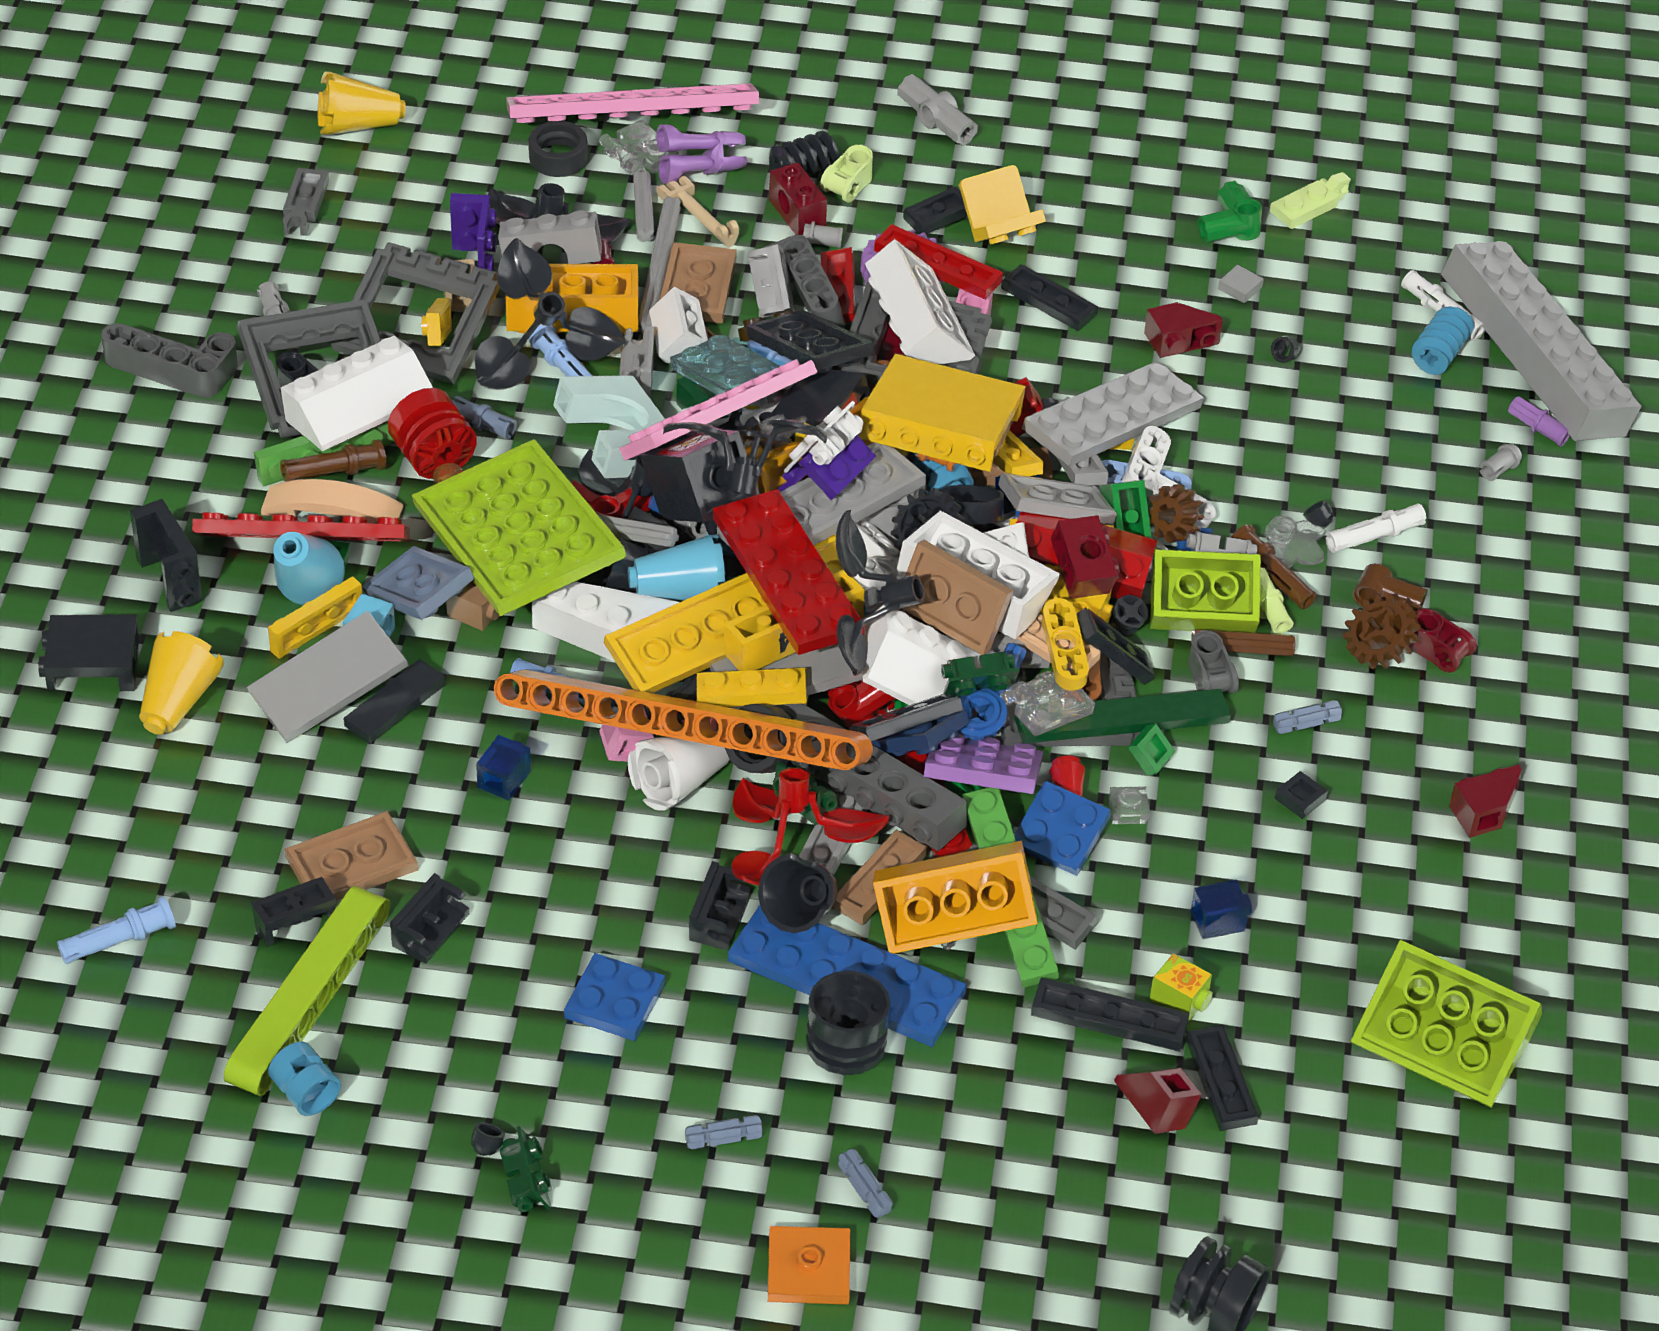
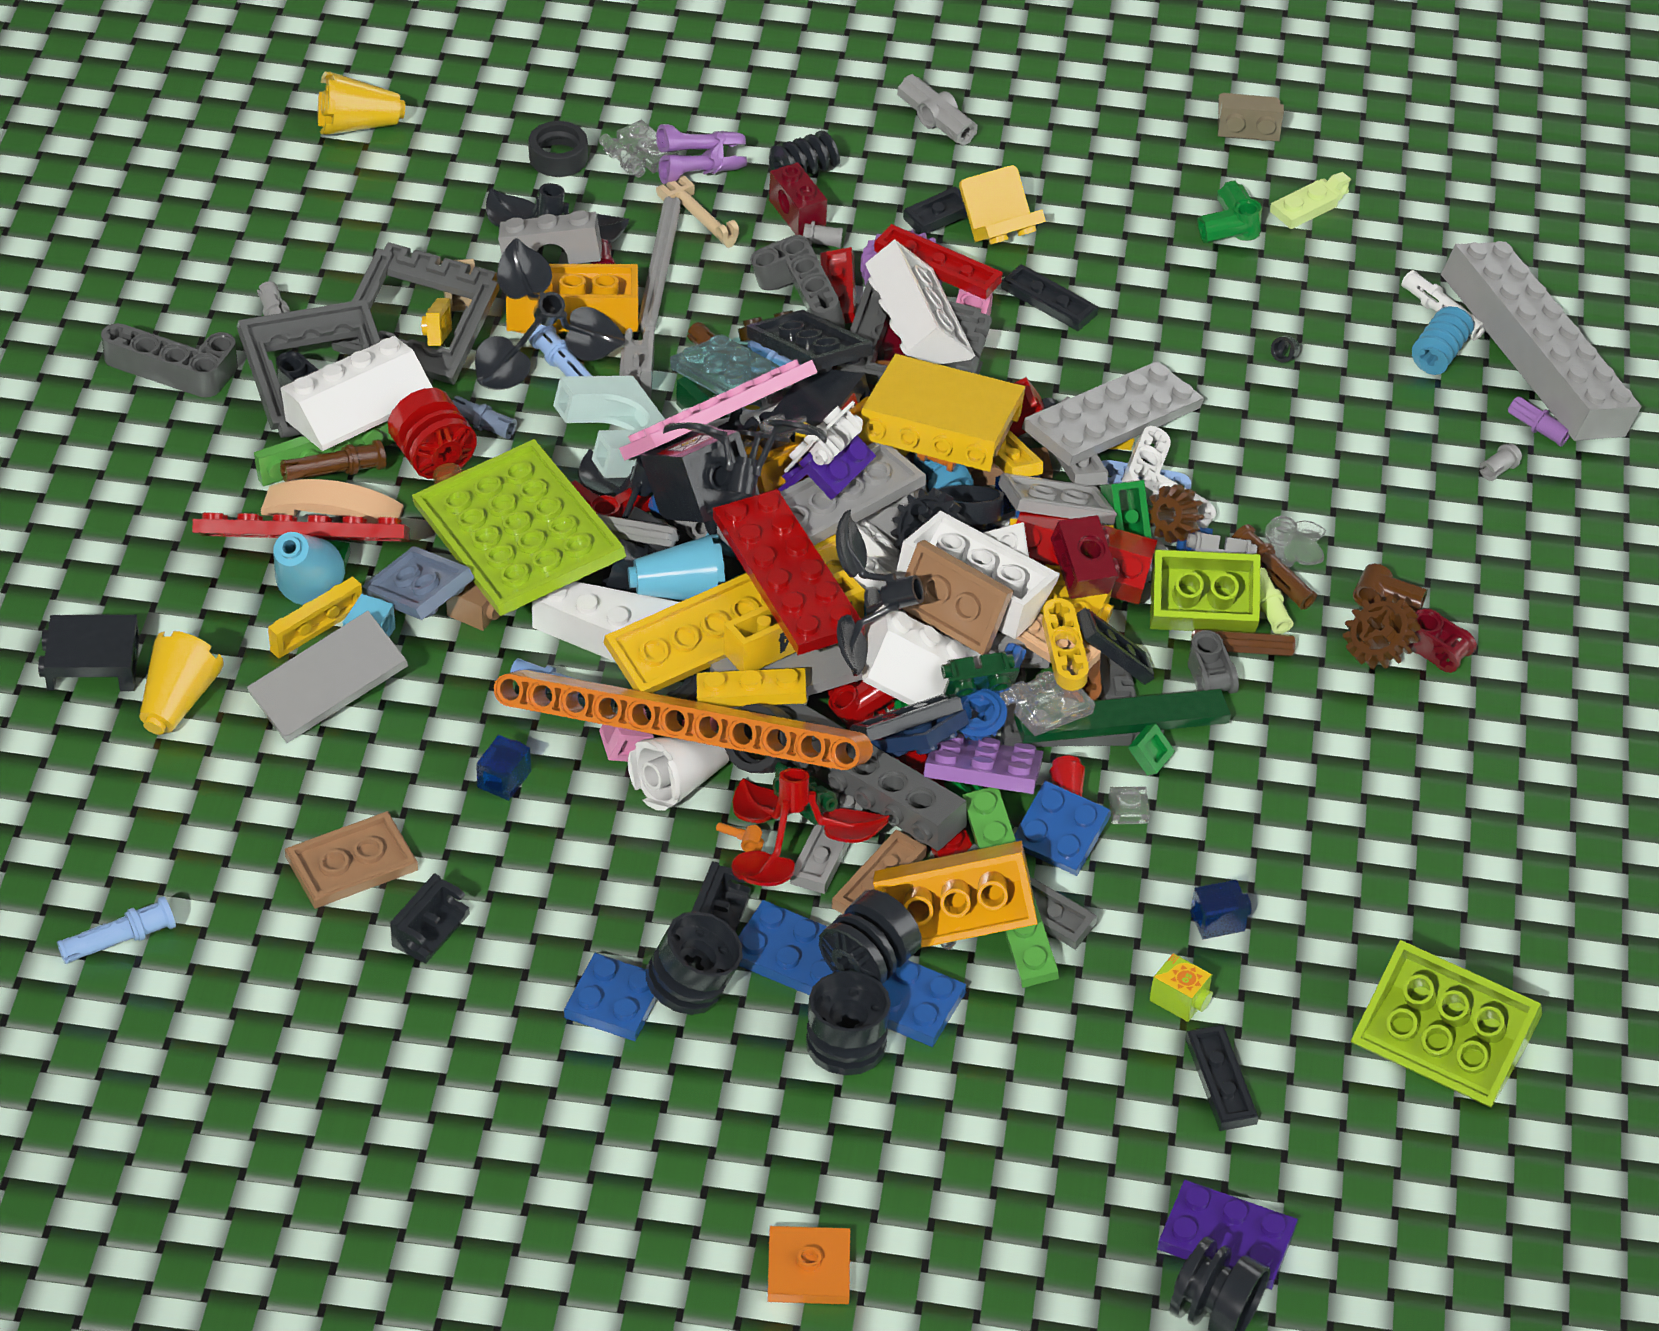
black panel [130,499,202,612] -> none
lime beam [223,886,391,1096] -> none
black hinge [251,876,337,947] -> none
dark azure wheel [268,1041,341,1116] -> none
dark grey plate [283,168,329,236] -> none
black tile [343,659,446,744] -> none
dark purple bracket [450,193,497,271] -> none
black hinge [471,1122,505,1156] -> none
dark green hinge [500,1126,552,1212] -> none
bright pink plate [506,83,759,123] -> none
light grey axle [634,170,654,242] -> none
white brick [649,287,709,369] -> none
medium nougat plate [660,242,737,323] -> none
sand blue axle [685,1115,763,1149] -> none
light grey hinge [747,244,795,319] -> none
black helmet [758,854,838,933] -> none
yellowish green piece [820,145,873,203] -> none
sand blue axle [838,1149,893,1218] -> none
black plate [1031,977,1190,1052] -> none
black wheel [1108,594,1148,637] -> none
dark red slope [1114,1068,1202,1134] -> none
dark red slope [1144,302,1223,358] -> none
light grey tile [1218,265,1264,303] -> none
sand blue axle [1273,700,1342,734] -> none
black plate [1275,771,1328,819] -> none
black hinge [1303,500,1333,529] -> none
white pin [1325,503,1426,553] -> none
dark red slope [1449,764,1522,838] -> none
none -> black wheel [646,911,743,1015]
none -> orange hand [716,822,764,852]
none -> black wheel [819,889,922,985]
none -> dark purple plate [1157,1180,1298,1290]
none -> dark tan bracket [1218,93,1284,141]

